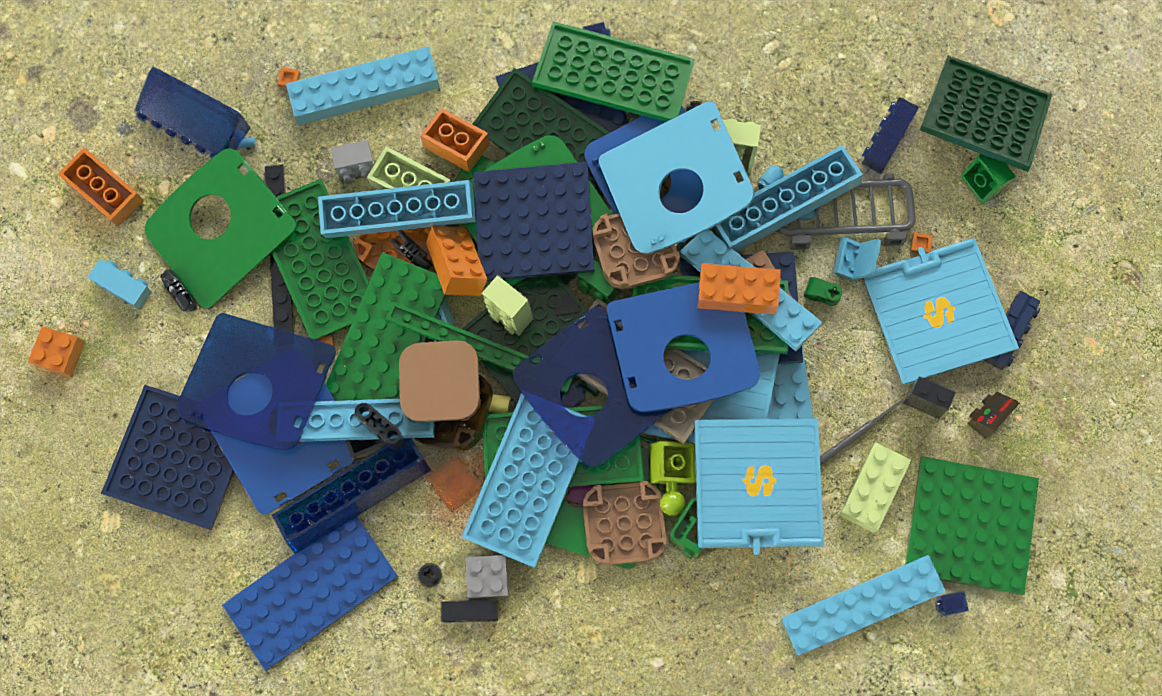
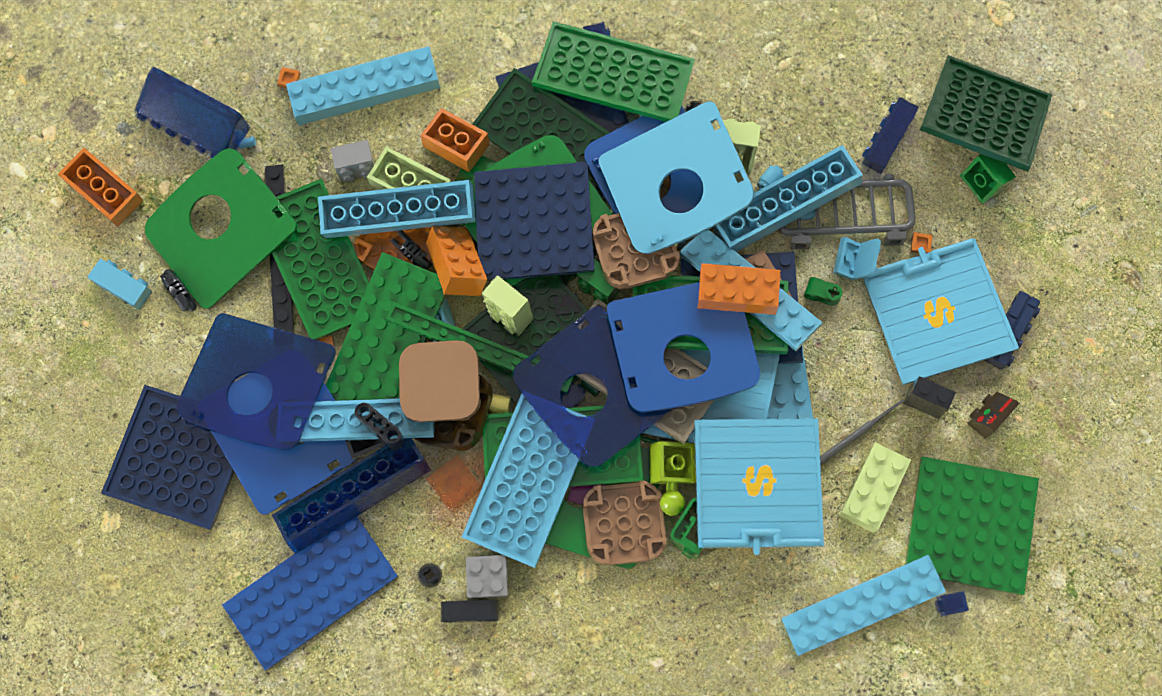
orange brick [28,326,85,377] -> none

